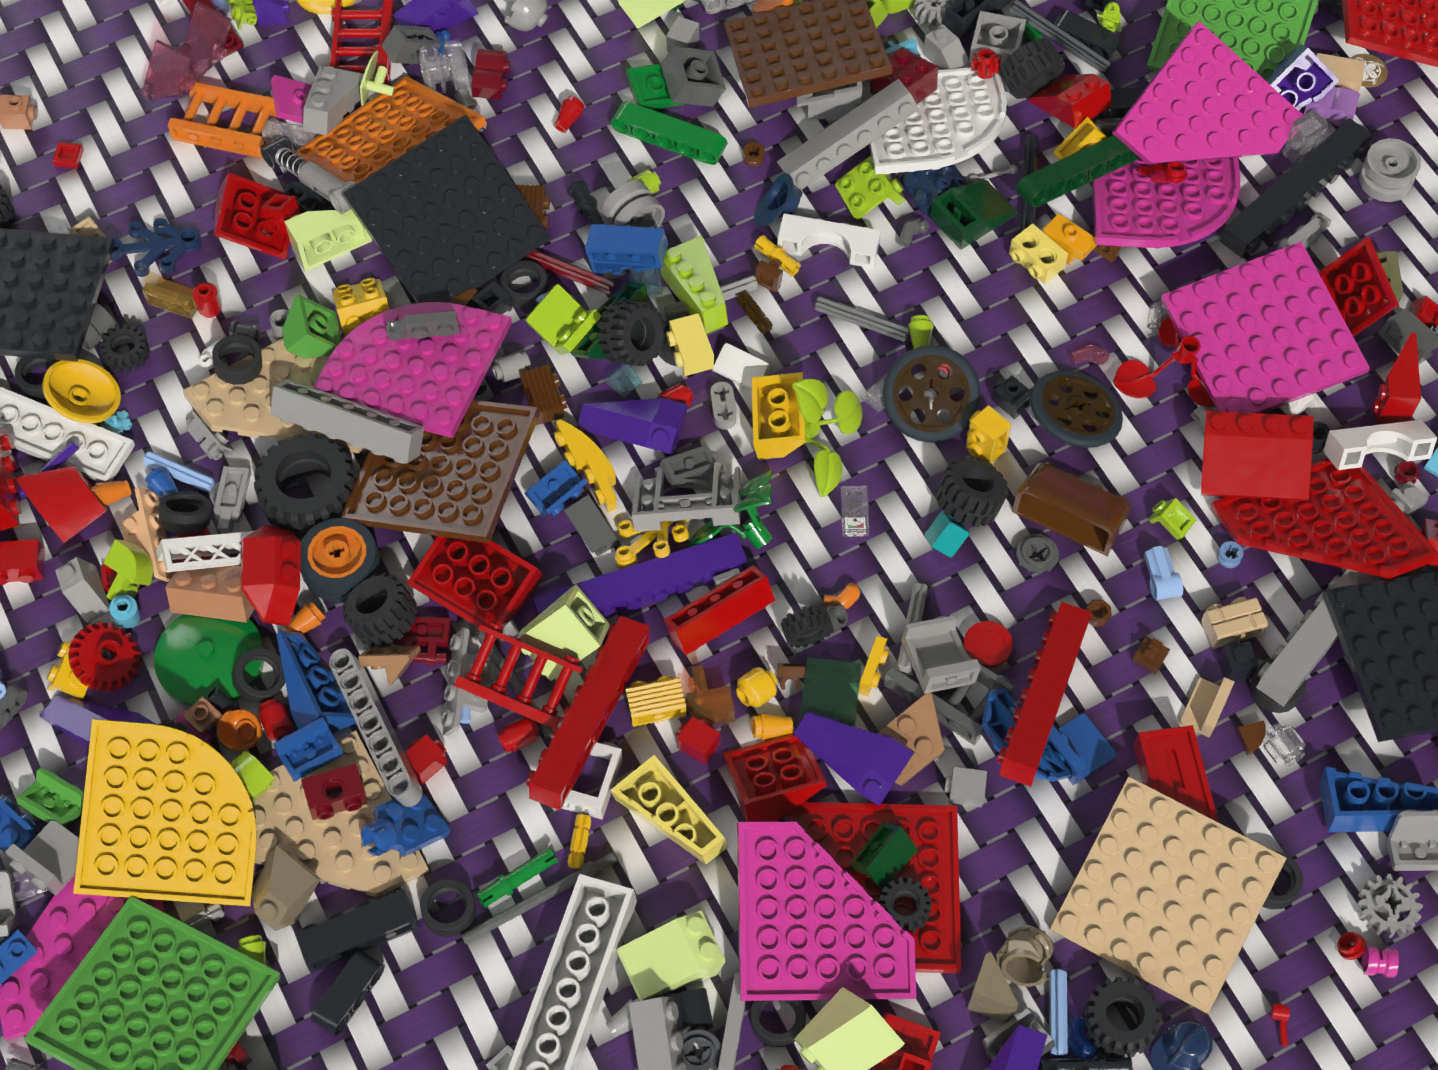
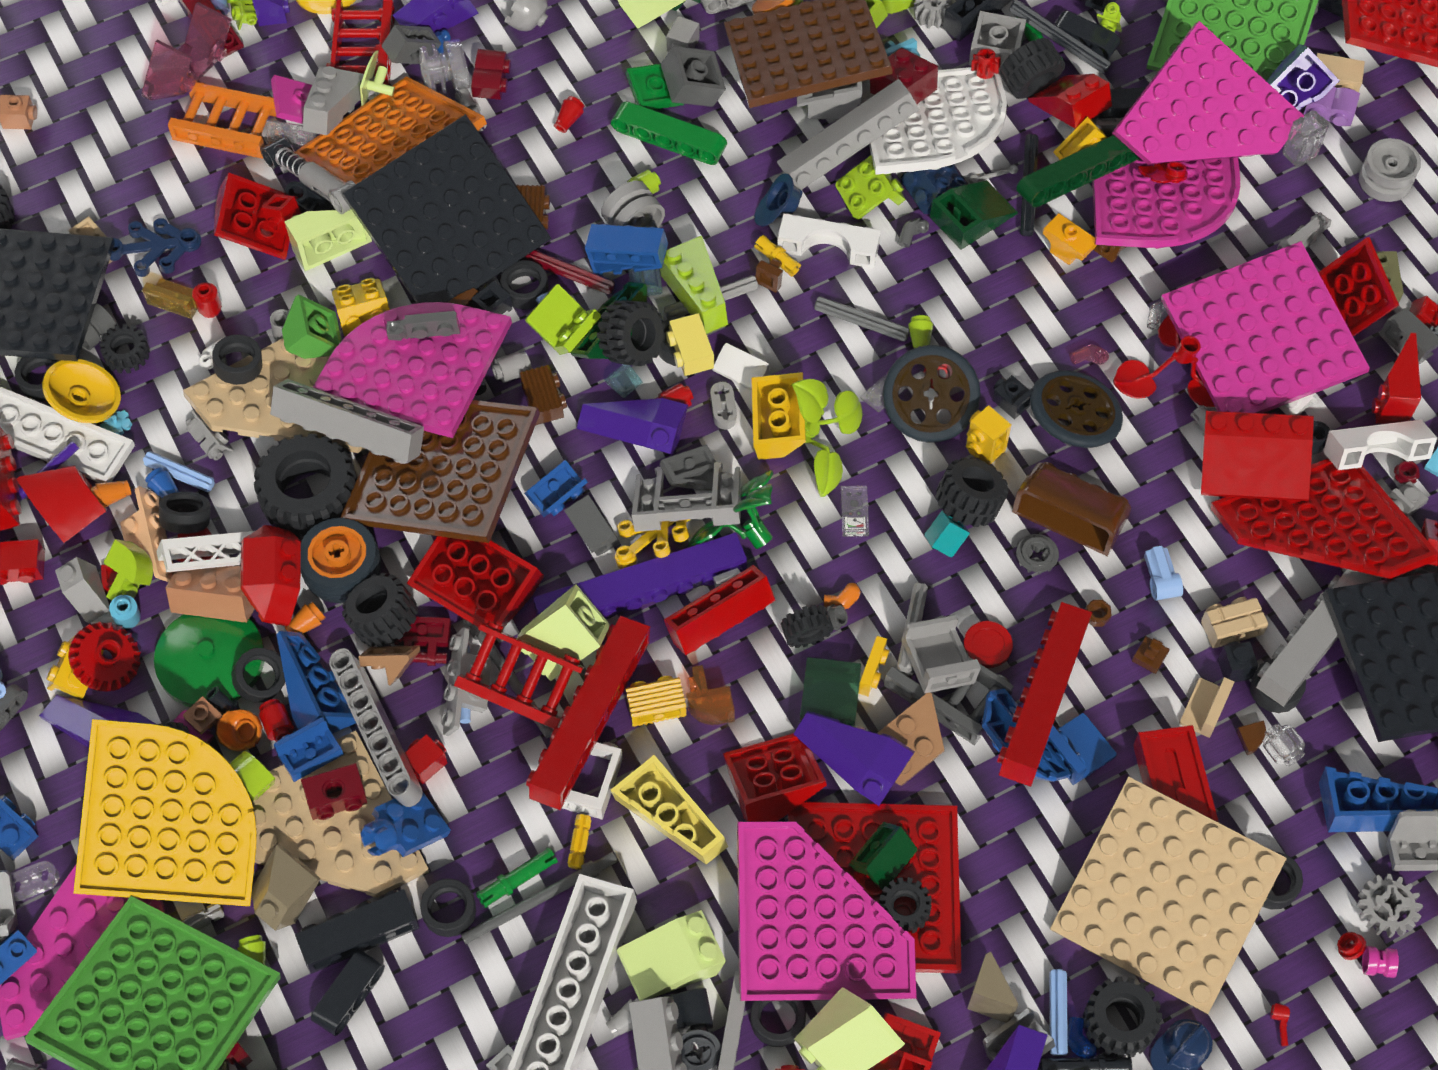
light grey bracket [5,821,79,896] -> none
bright green bracket [17,767,84,828] -> none
red tile [52,142,84,169] -> none
light grey hinge [214,466,251,534] -> none
dark grey bush [229,320,260,343] -> none
red brick [497,716,540,753] -> none
yellow slope [554,419,617,513] -> none
black pin [567,180,605,227] -> none
red brick [676,716,720,765] -> none
yellow head [736,667,777,708] -> none
dark brown axle [737,291,773,334] -> none
reddish brown bush [743,142,765,167] -> none
light orange cone [751,713,793,740] -> none
reddish brown tile [777,663,805,690] -> none
light grey slope [923,24,971,70] -> none
light grey brick [944,767,987,807] -> none
dark tan helmet [996,925,1054,987] -> none
light yellow brick [1009,223,1068,284] -> none
lime bracket [1148,498,1197,540] -> none
medium blue bush [1217,541,1244,568] -> none
black brick [1220,118,1372,259] -> none
pearl gold sticker [1350,54,1388,87] -> none

